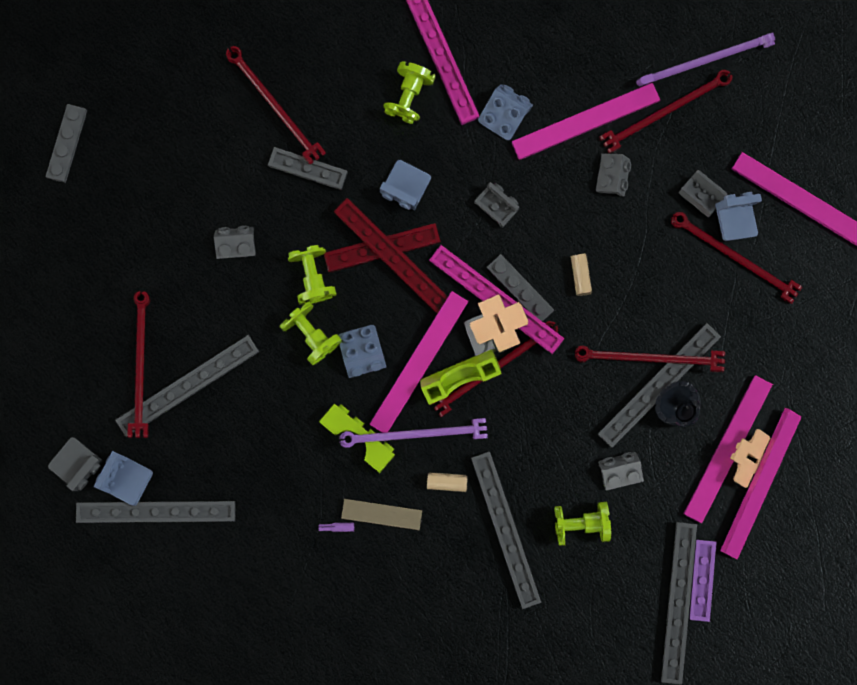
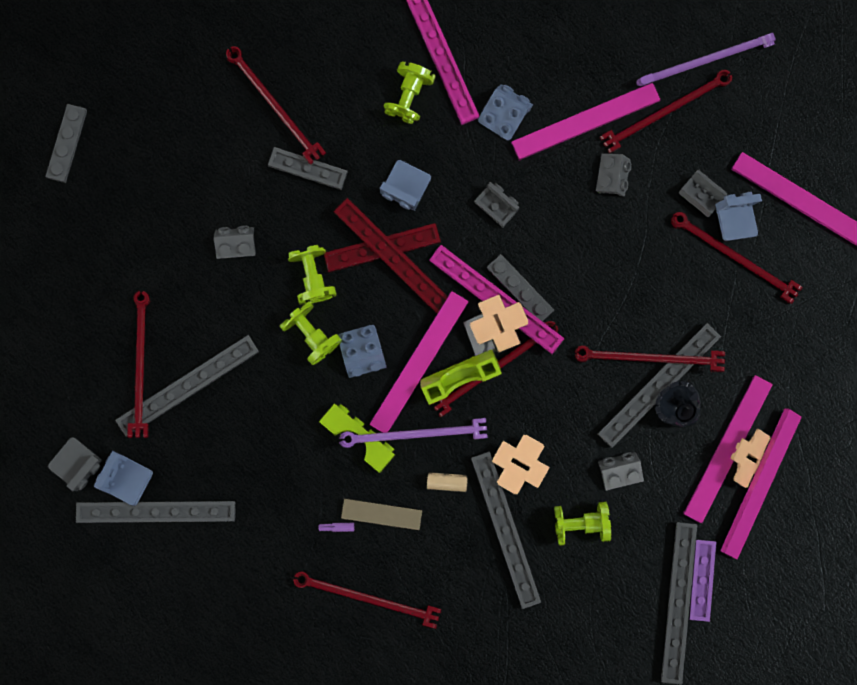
tan brick [571,254,592,296] -> none
none -> dark red hinge [293,572,441,629]
none -> light nougat piece [491,435,550,494]

